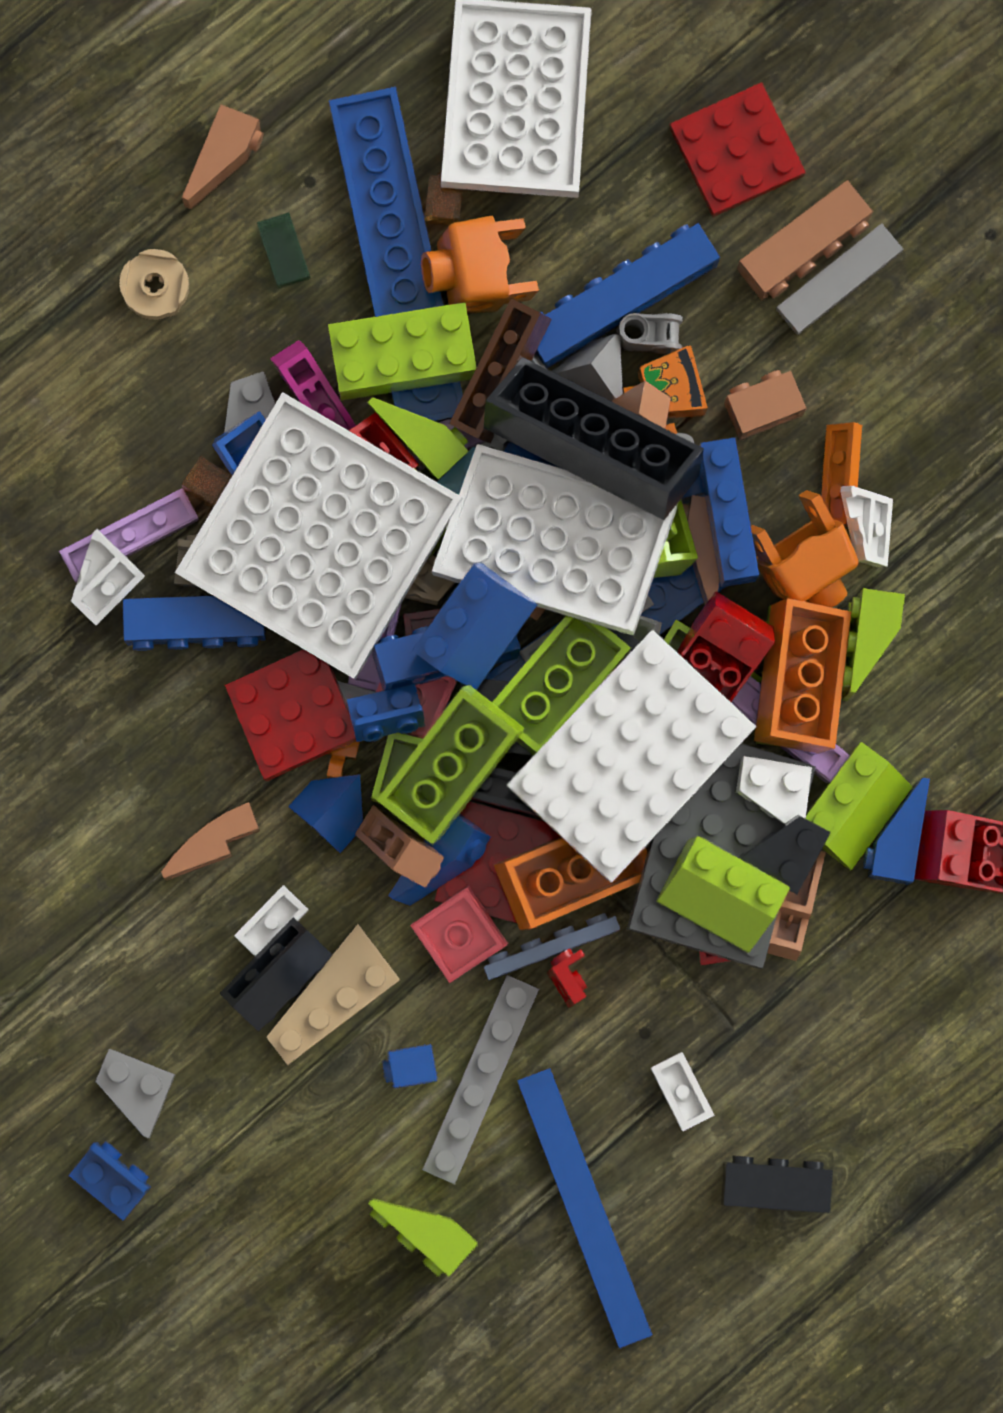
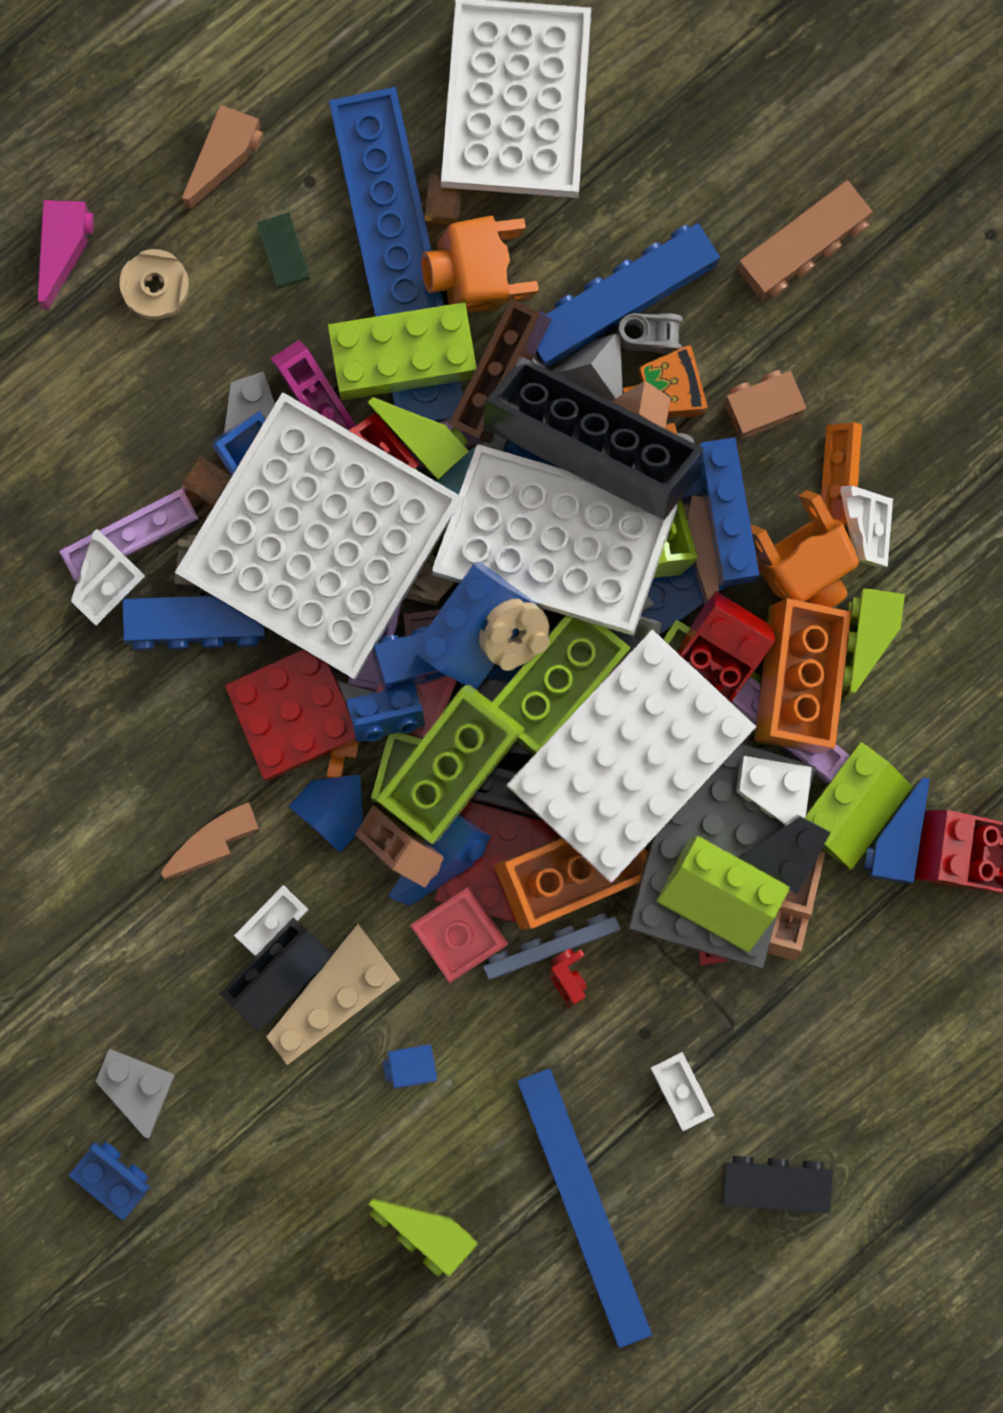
light grey plate [423,975,539,1184] -> none
red plate [669,82,806,217] -> none
light grey tile [776,223,903,336] -> none
none -> dark pink slope [38,200,94,310]
none -> tan plate [479,599,550,671]

